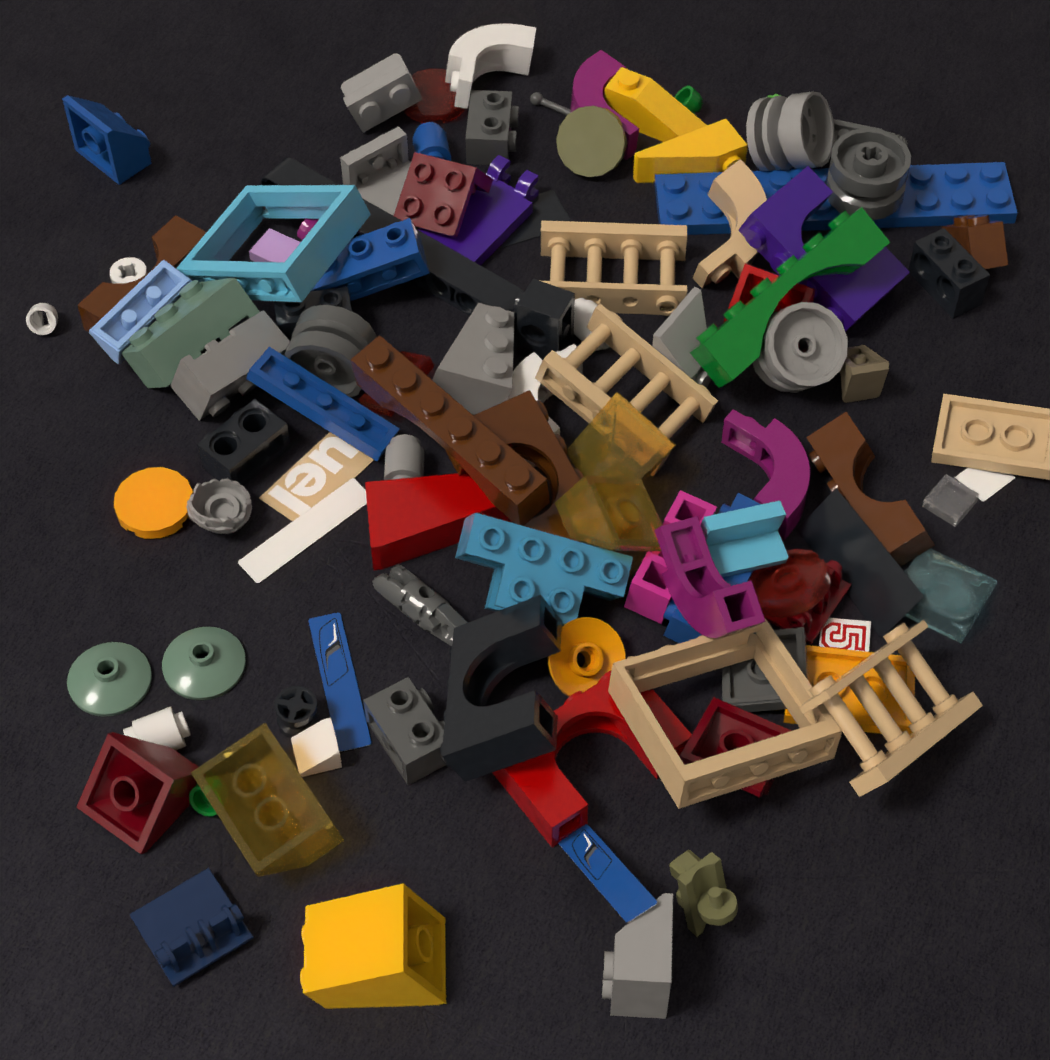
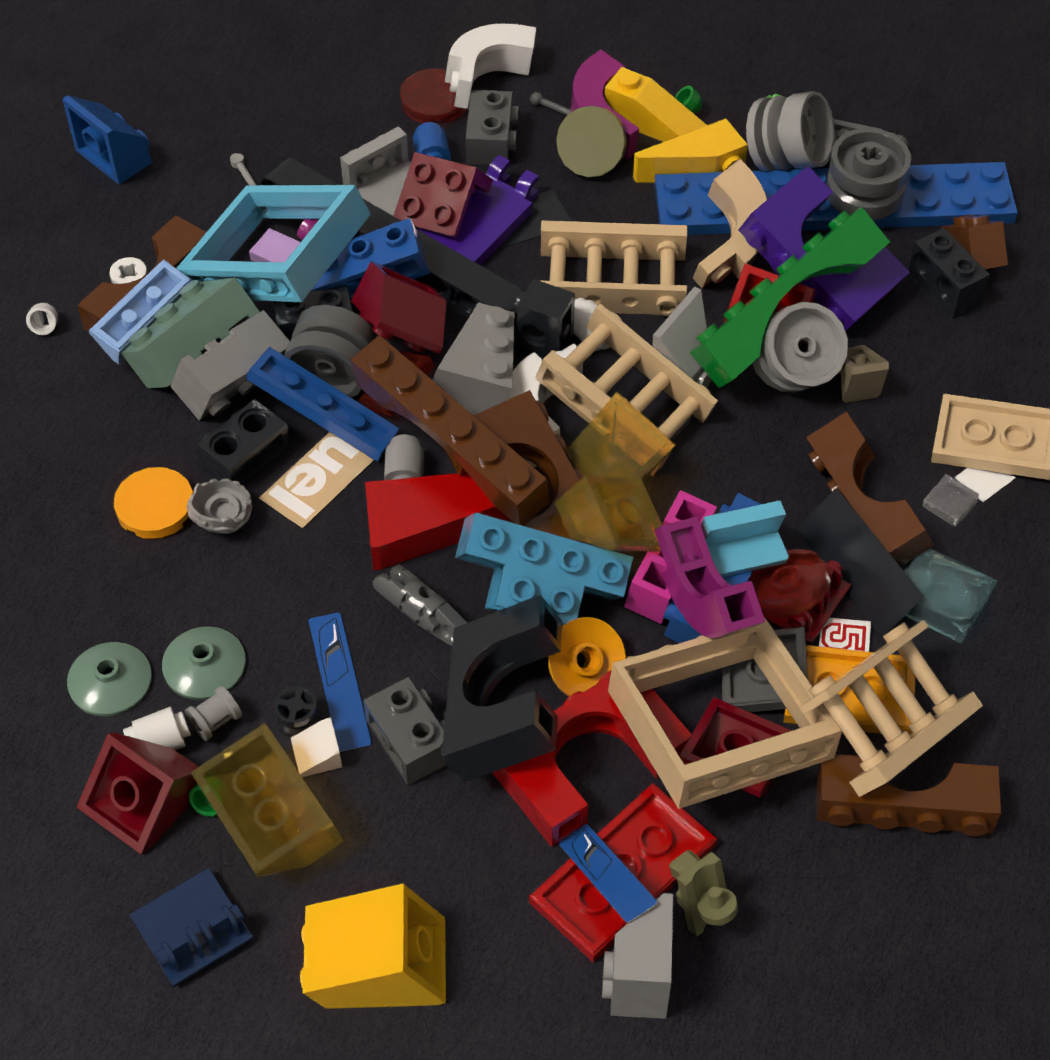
white sticker [238,478,367,583] -> none
light grey bracket [341,53,423,133] -> none
magenta arch [721,409,810,541] -> none
none -> light grey bush [185,686,242,741]
none -> light grey hinge [230,153,257,186]
none -> dark red slope [351,261,446,354]
none -> red tile [529,783,717,963]
none -> reddish brown arch [816,754,1001,836]

